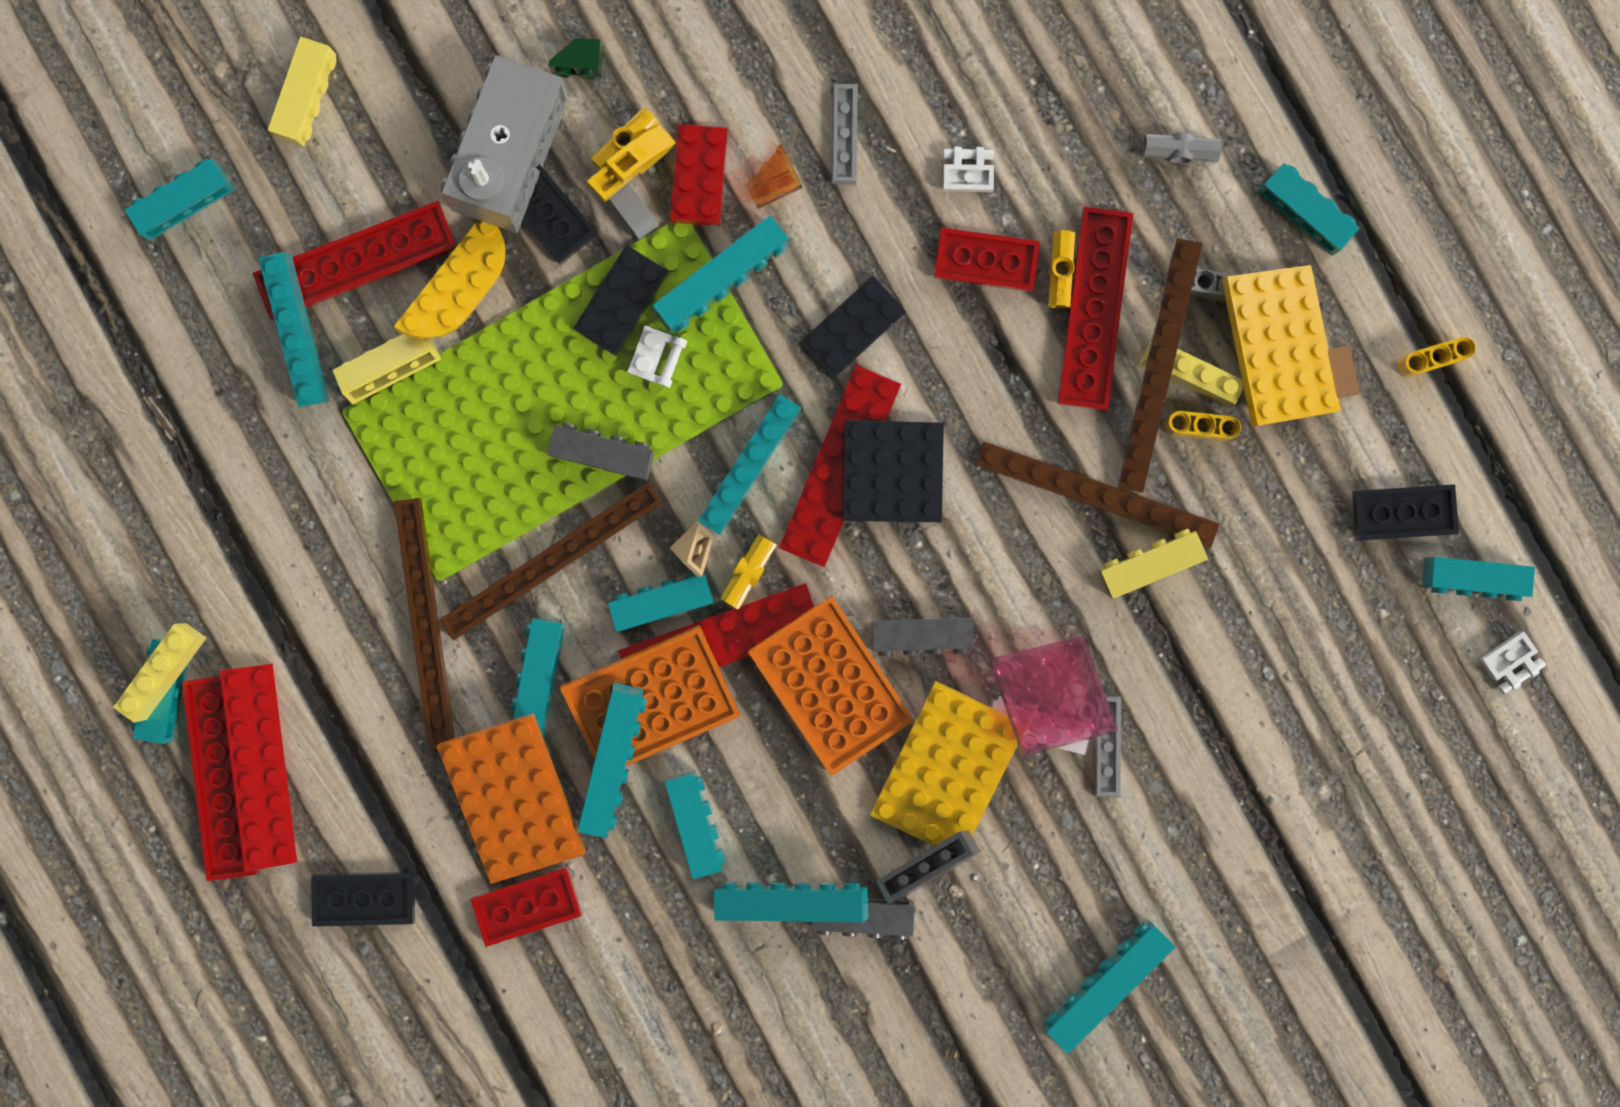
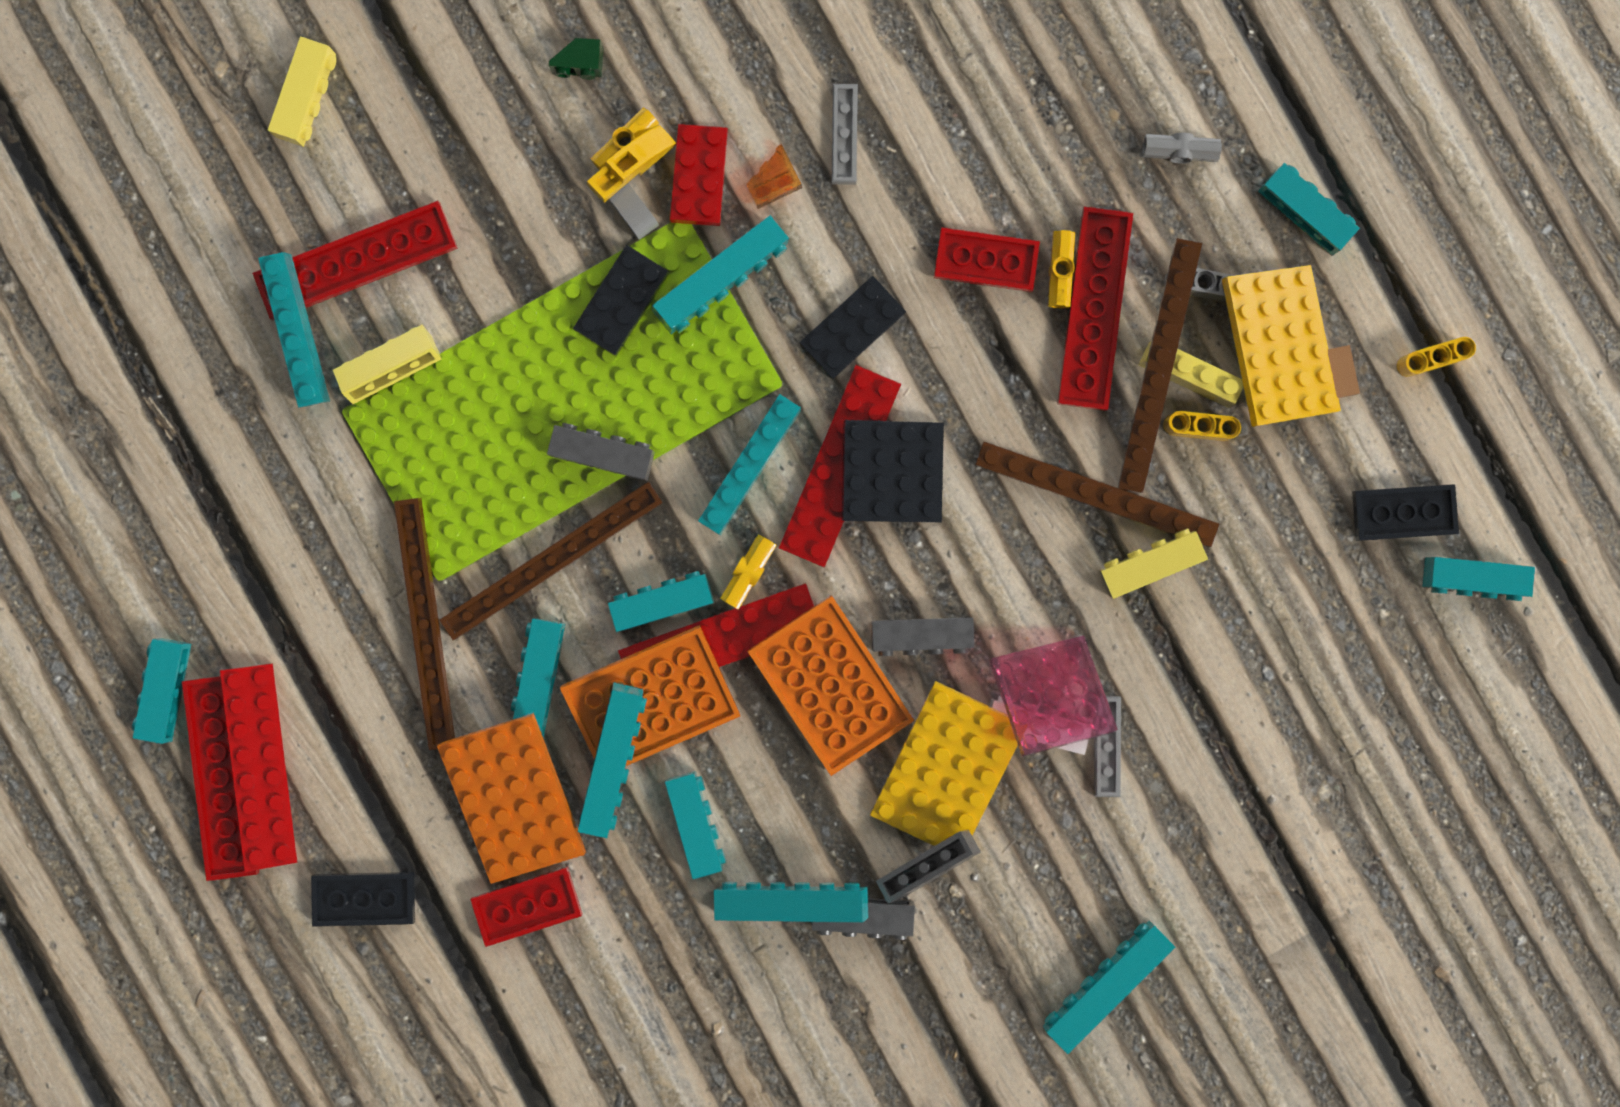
light yellow brick [113,623,206,722] -> none
teal brick [124,158,235,241] -> none
yellow plate [394,220,505,339] -> none
light grey piece [441,55,568,233] -> none
black plate [522,164,598,266] -> none
white plate [628,326,687,388] -> none
tan slope [670,522,714,577] -> none
white plate [943,146,994,192] -> none
white plate [1479,631,1546,694] -> none

